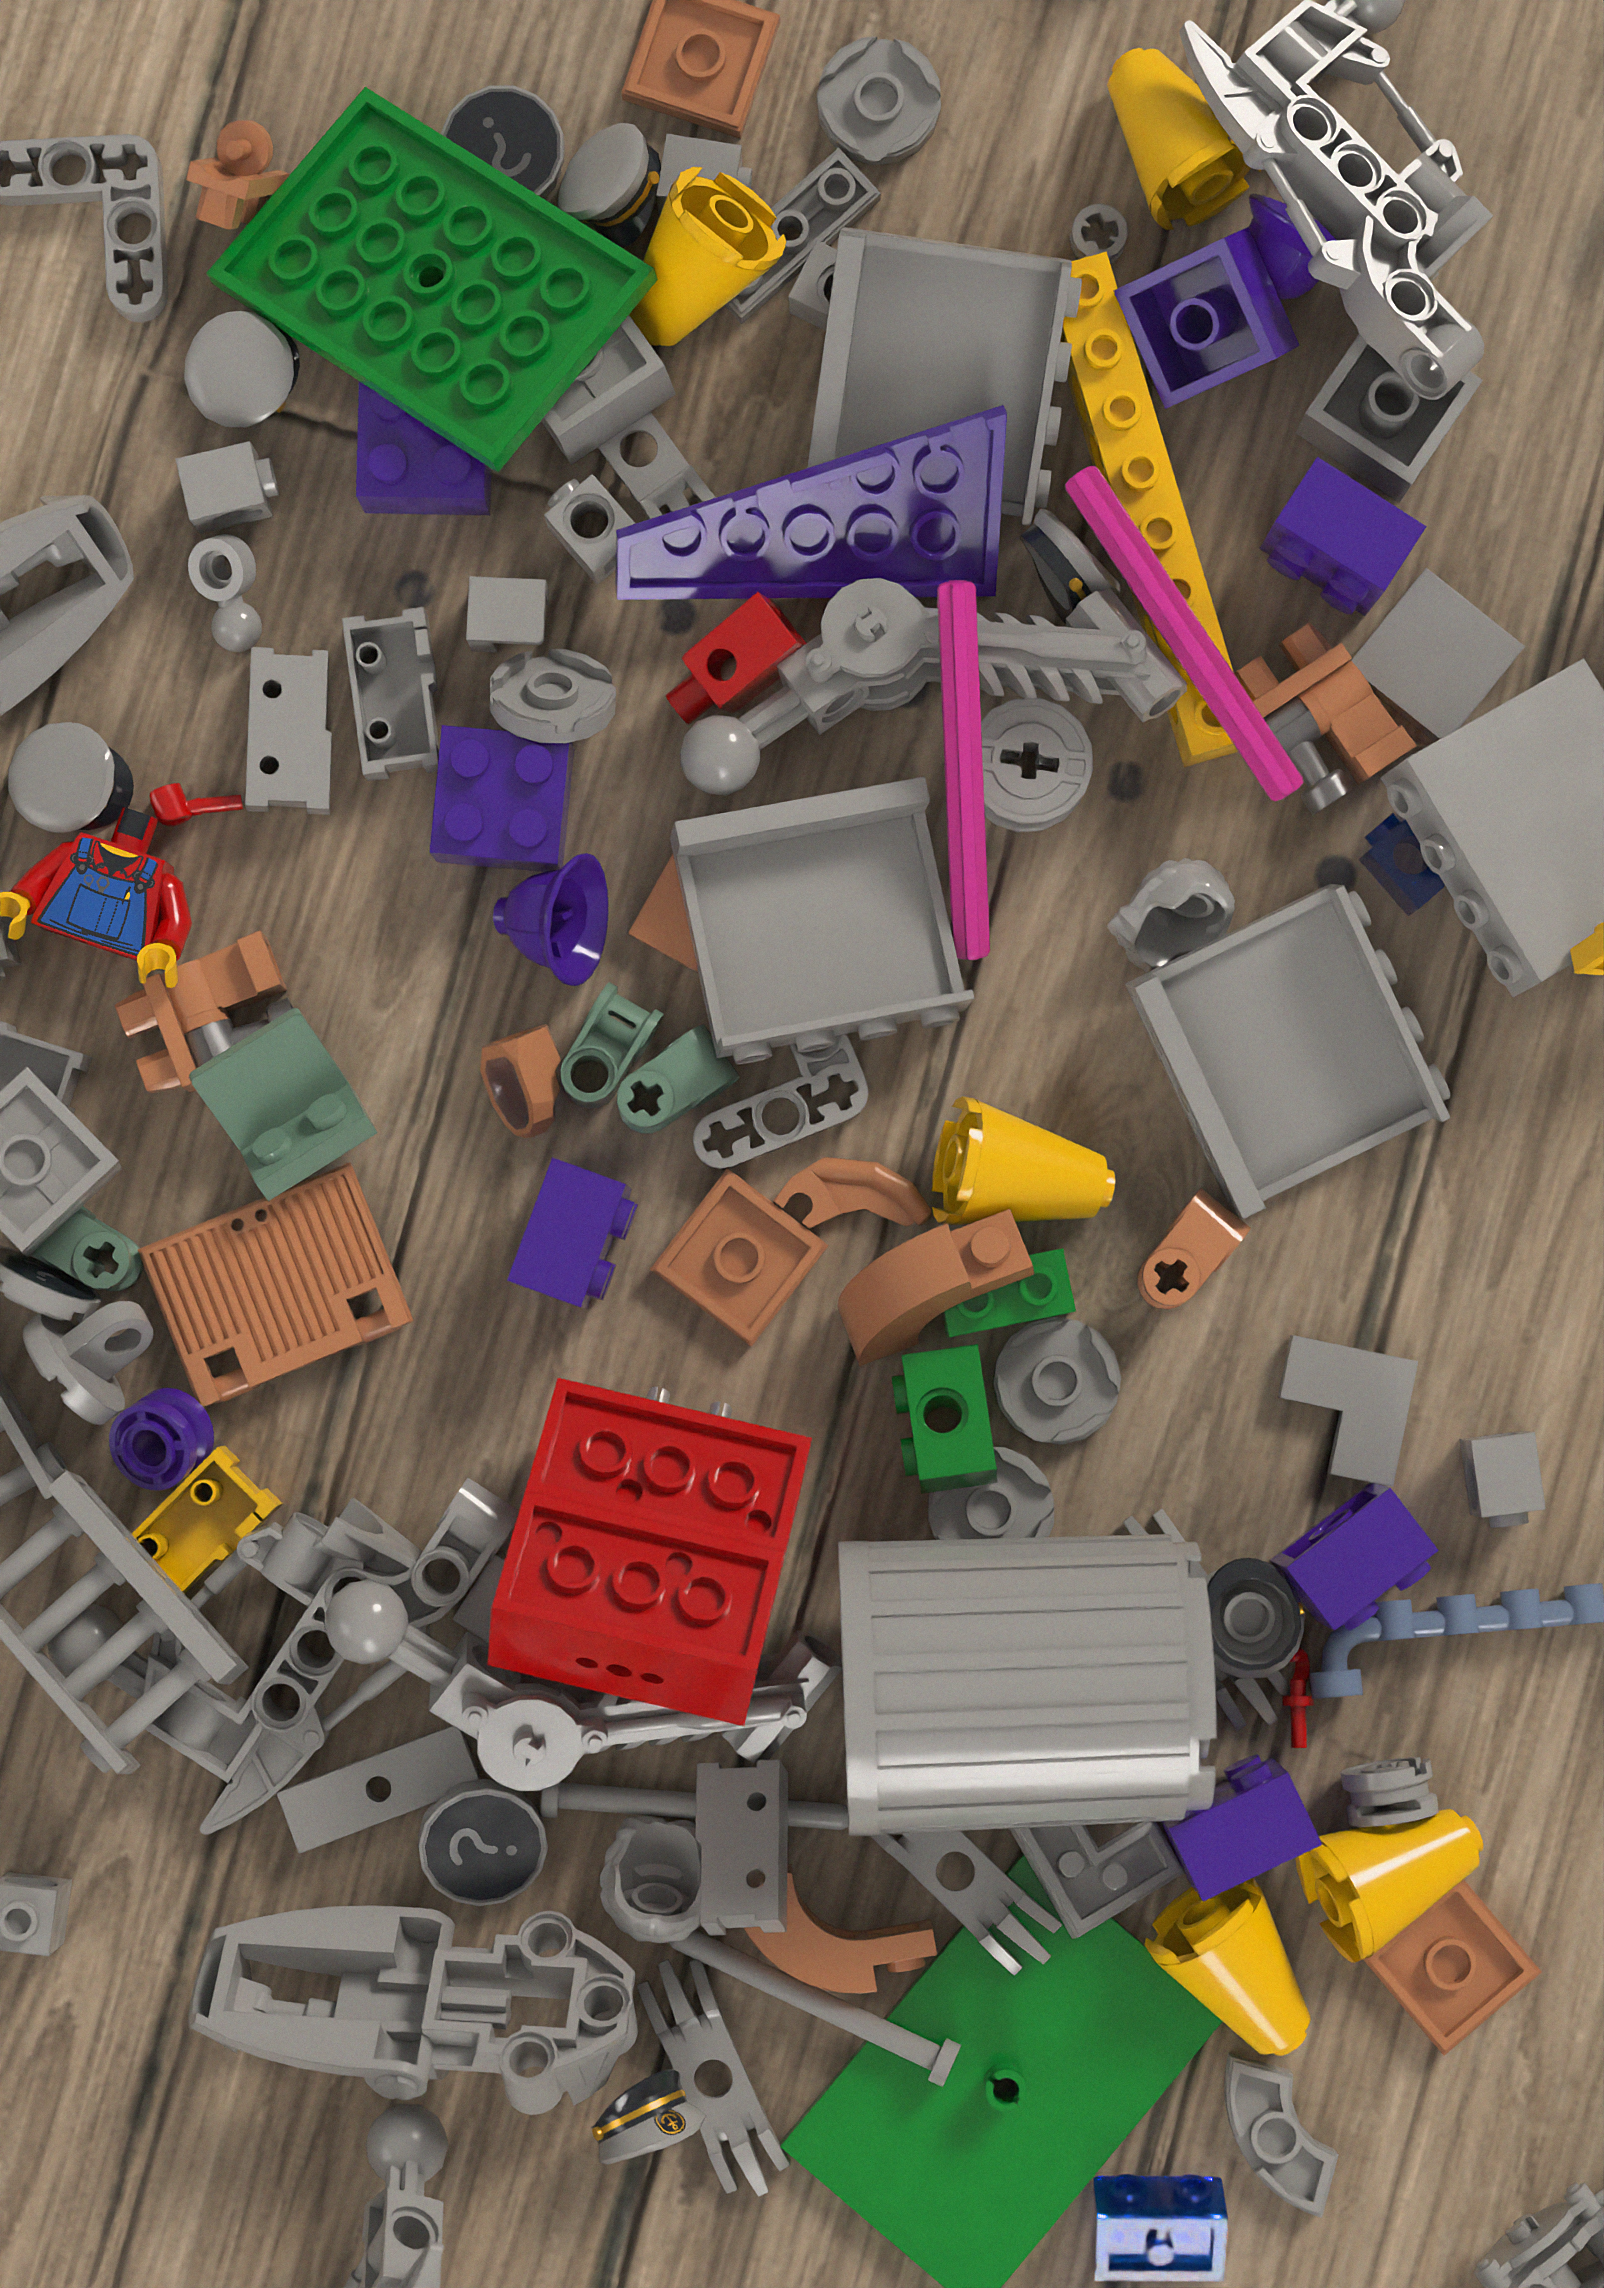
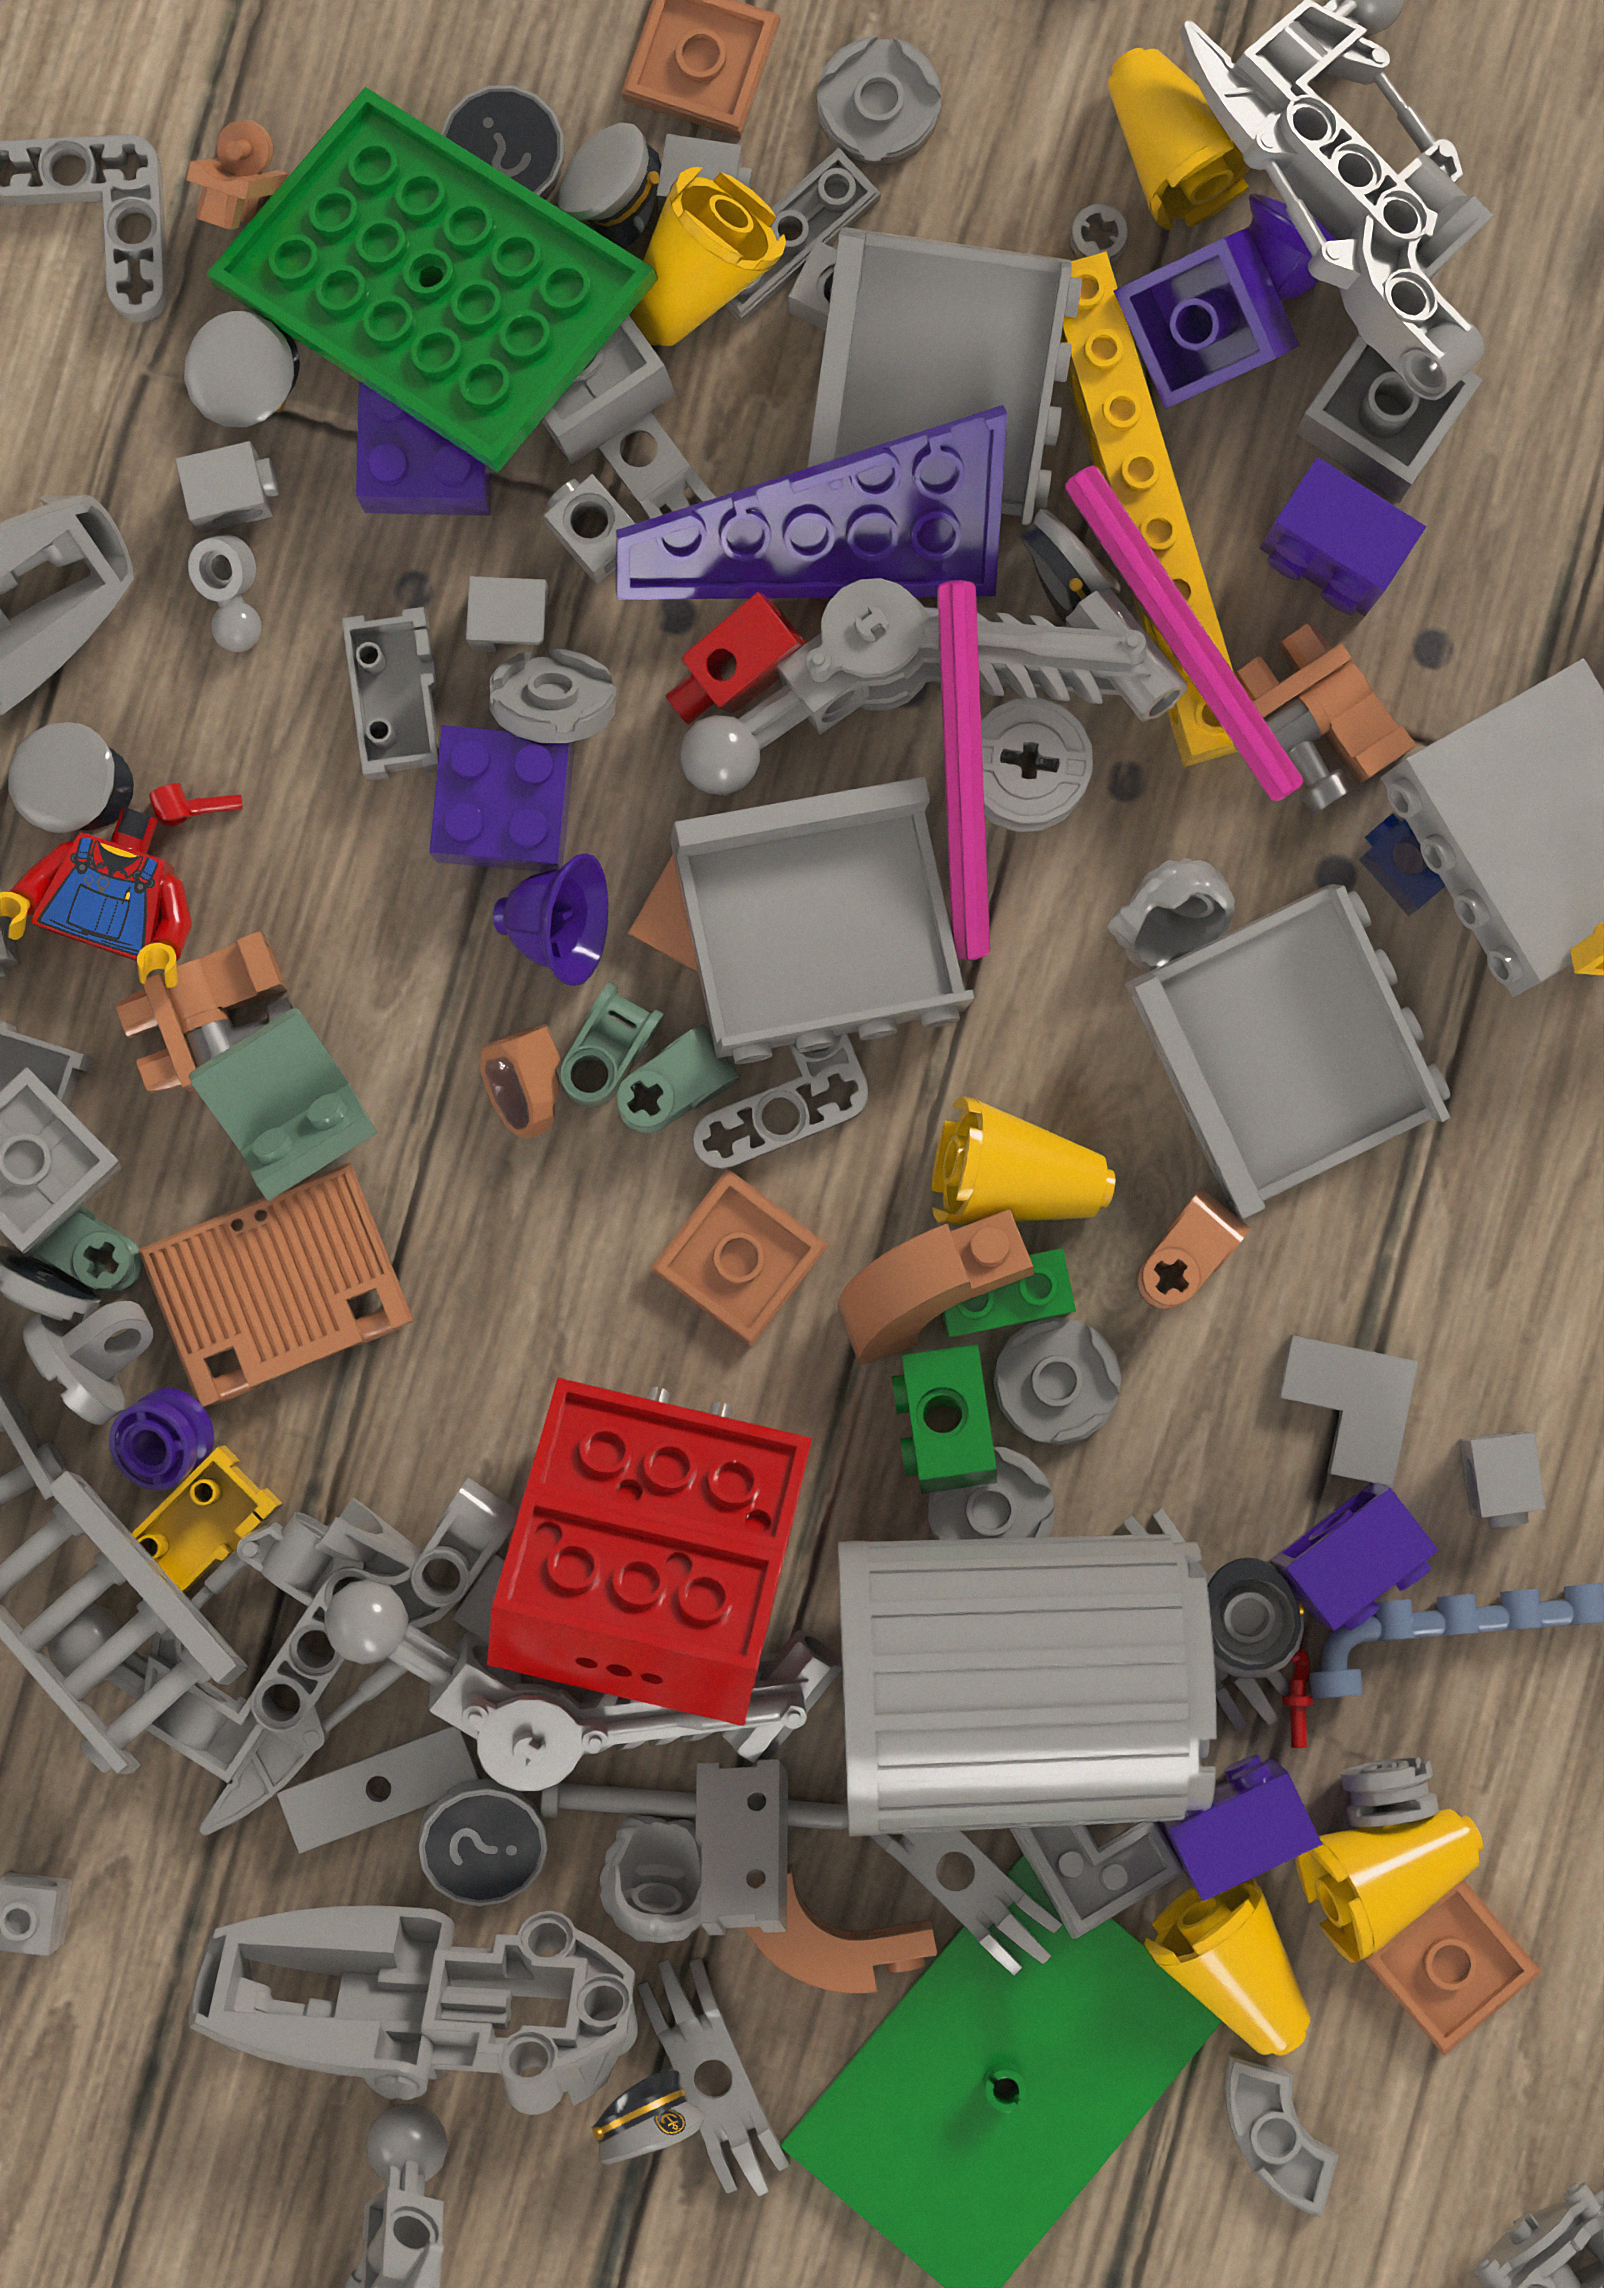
light grey piece [245,647,332,815] -> none
dark purple brick [507,1157,638,1308] -> none
light grey bar [668,1930,961,2087] -> none
nougat piece [773,1157,932,1229] -> none
clear blue bracket [1093,2174,1228,2282] -> none
light grey tile [1351,568,1525,742] -> none

